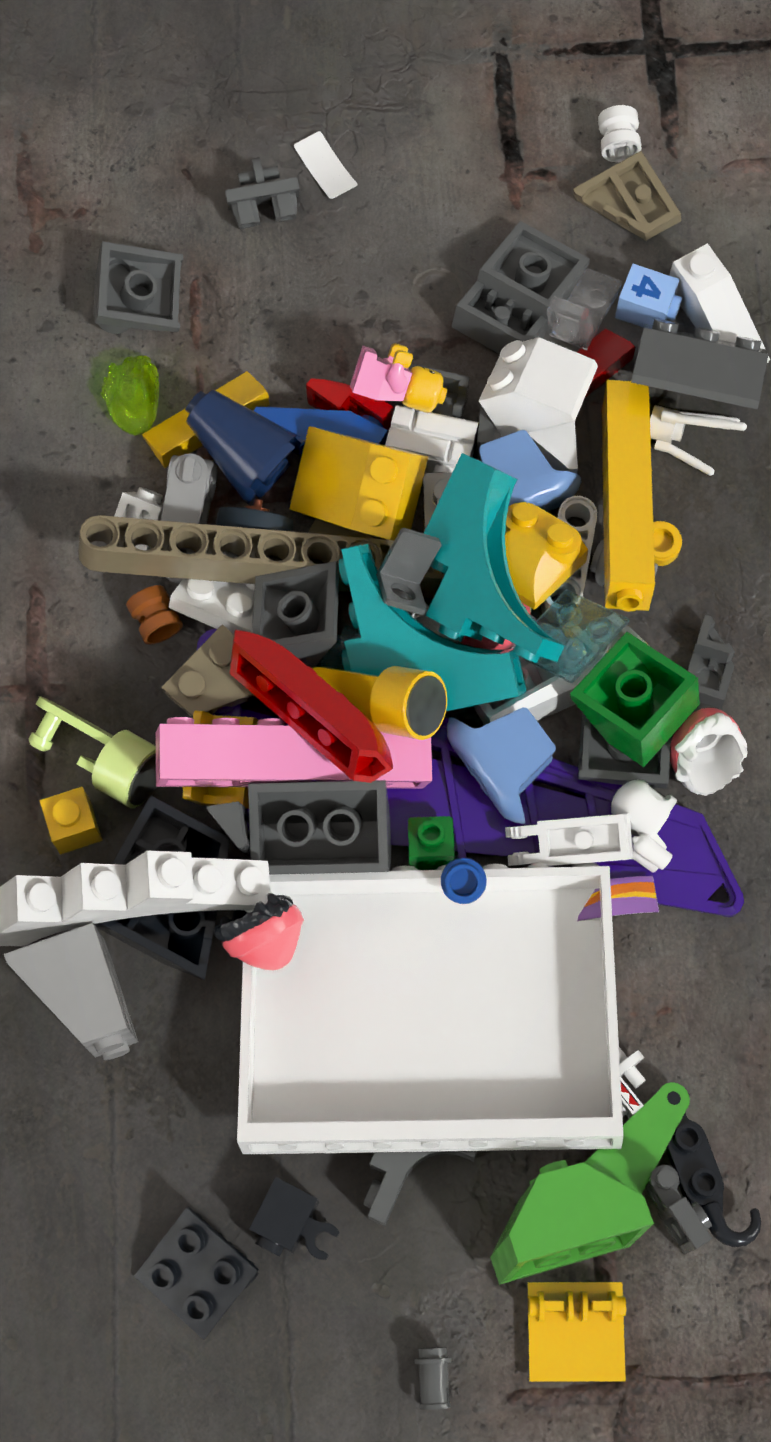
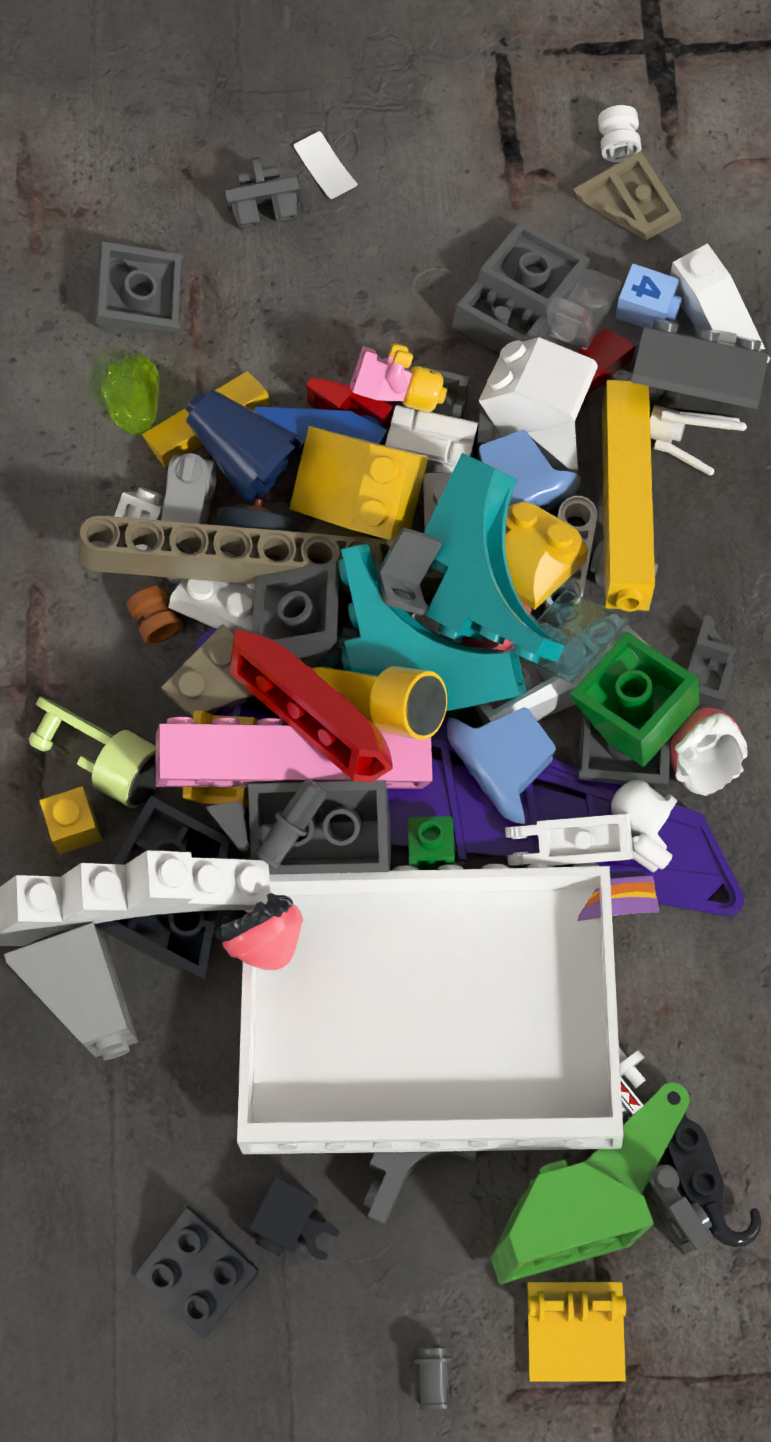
blue plate [441,858,487,904] -> none
yellow tile [653,521,682,566] -> none
none -> dark grey axle [254,779,327,868]

